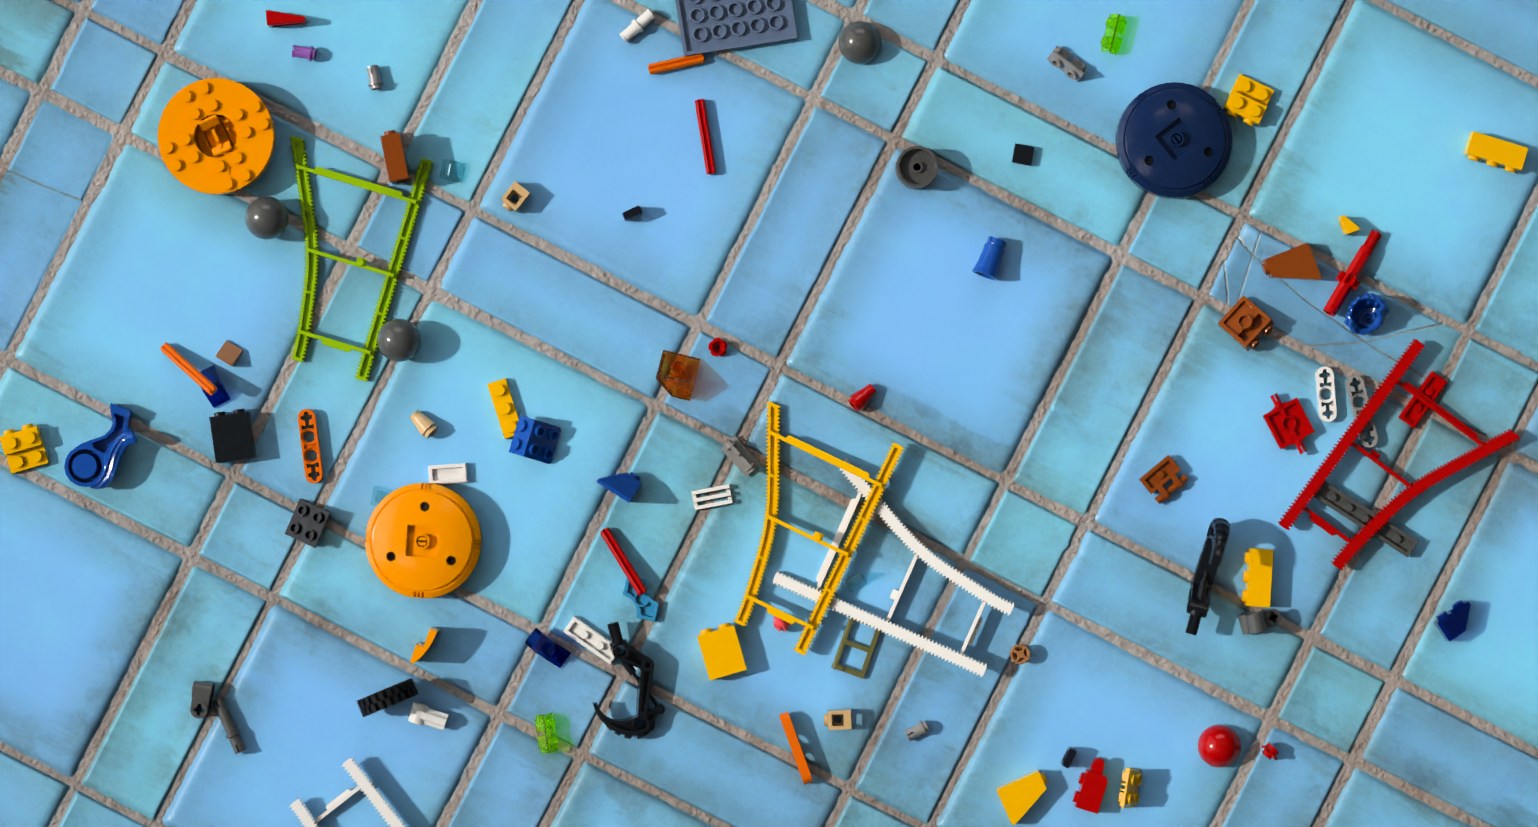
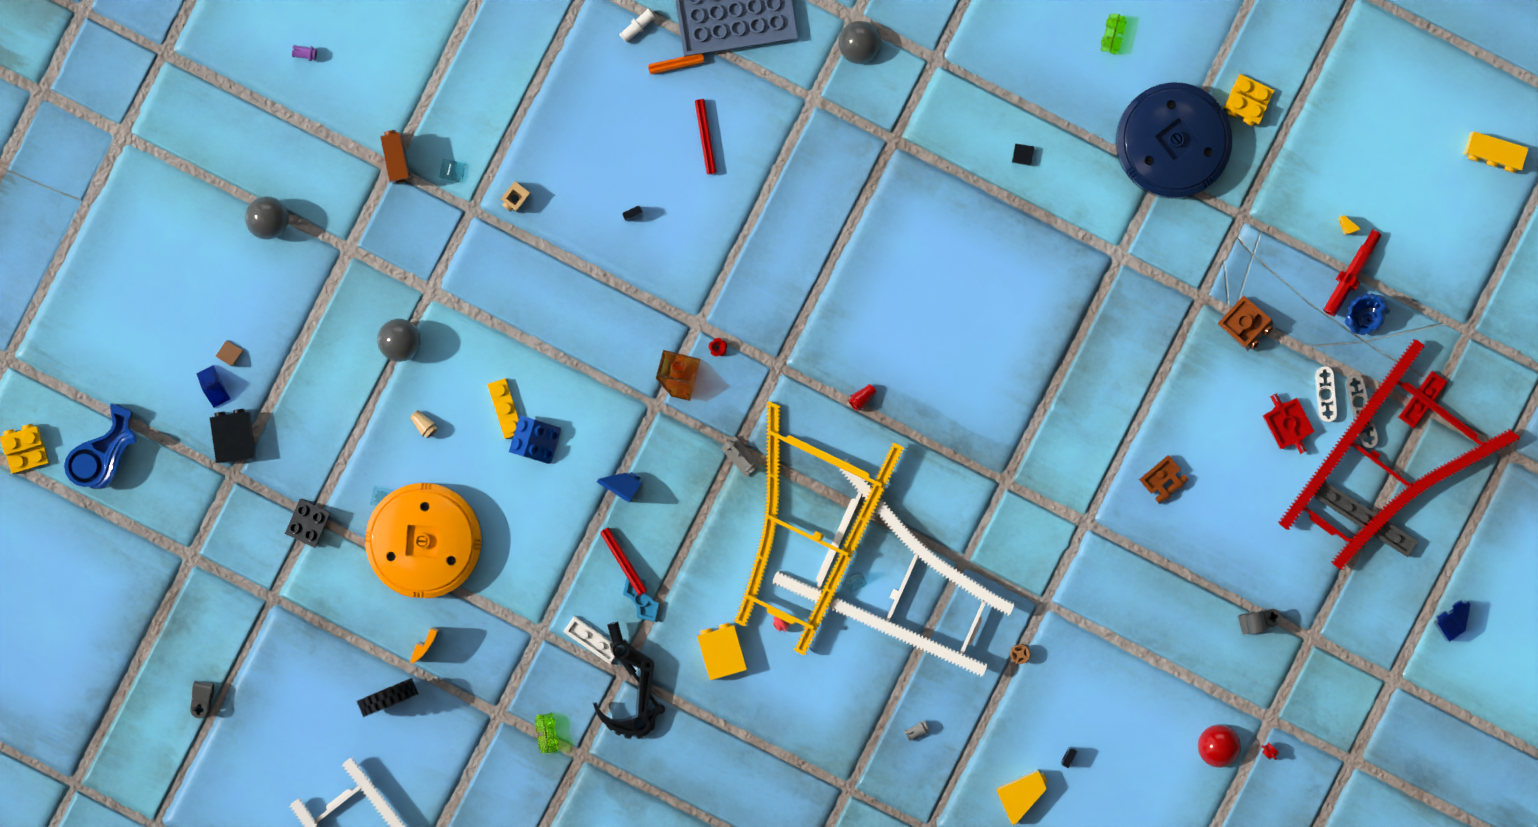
light orange piece [158,78,276,195] -> none
orange axle [160,343,217,395] -> none
dark grey pin [212,697,246,754] -> none
red slope [266,10,307,28] -> none
lime piece [289,136,434,381] -> none
orange beam [298,409,323,483] -> none
light grey pin [366,65,384,90] -> none
white piece [408,702,449,730] -> none
white tile [428,463,468,484] -> none
clear blue slope [525,628,571,668] -> none
white tile [691,484,733,510] -> none
orange beam [779,711,813,785] -> none
tan brick [824,709,852,730] -> none
olive window [831,615,881,679] -> none
dark grey wheel [895,146,938,190] -> none
blue plant [972,236,1006,280] -> none
light grey hinge [1047,46,1088,82] -> none
red hinge [1072,757,1108,814] -> none
yellow hinge [1118,767,1142,808] -> none
black piece [1185,518,1230,635] -> none
yellow brick [1242,548,1274,607] -> none
dark orange slope [1262,243,1322,280] -> none

